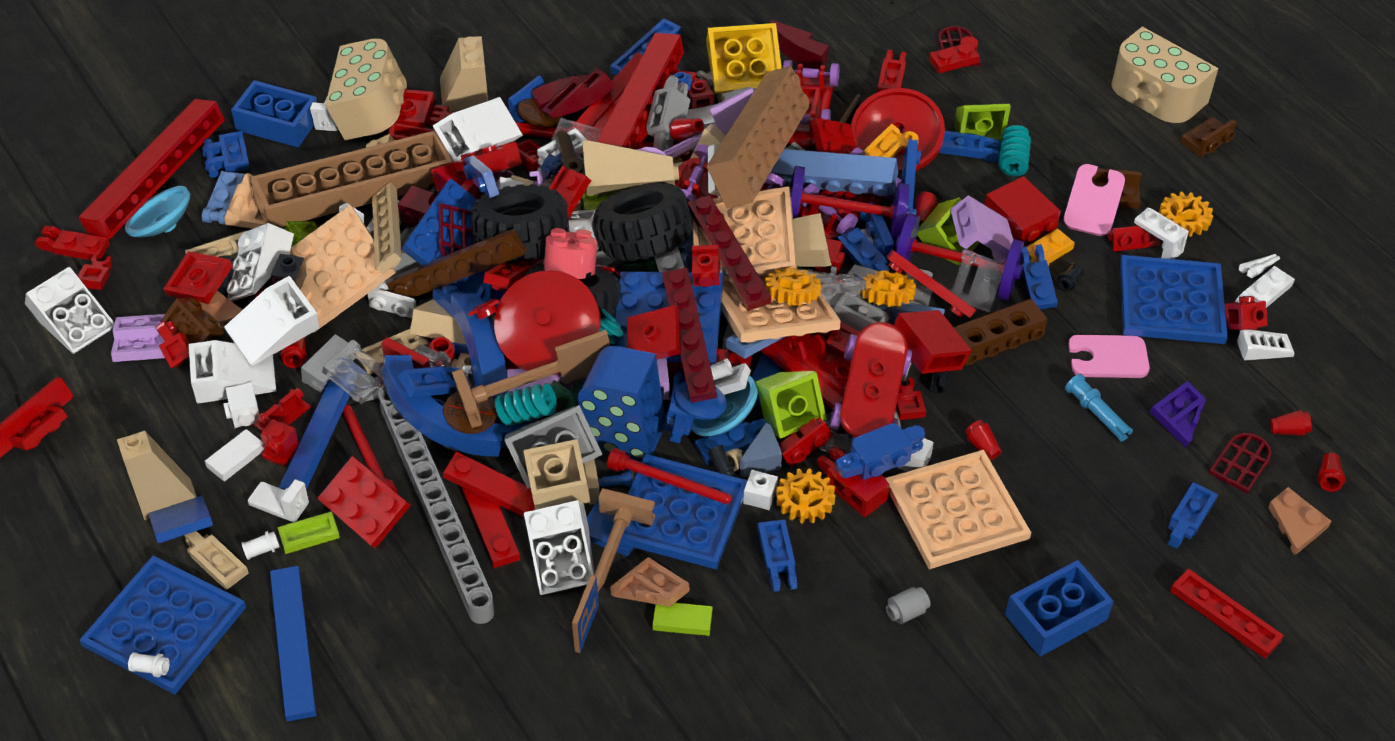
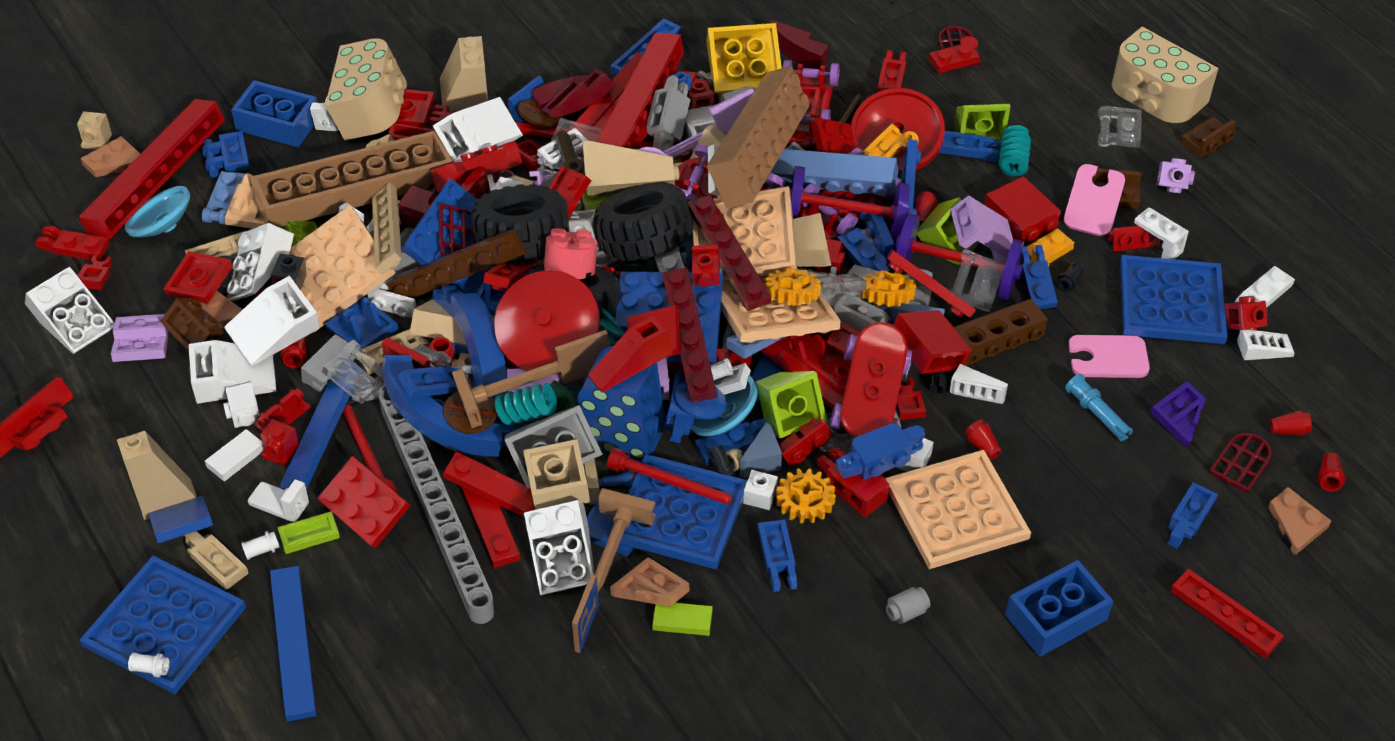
red plate [156,321,190,368] -> none
plate [463,156,499,198] -> none
red plate [468,298,500,319] -> none
dark blue plate [541,153,562,180] -> none
red cone [669,118,704,142] -> none
light orange gear [1159,192,1213,237] -> none
white piece [1239,254,1280,279] -> none
none -> tan brick [77,111,112,150]
none -> nougat wing [81,136,140,177]
none -> blue plate [325,297,398,351]
none -> red slope [588,316,673,393]
none -> white slope [949,364,1008,404]
none -> clear plate [1098,106,1142,148]
none -> lavender brick [1156,158,1195,193]

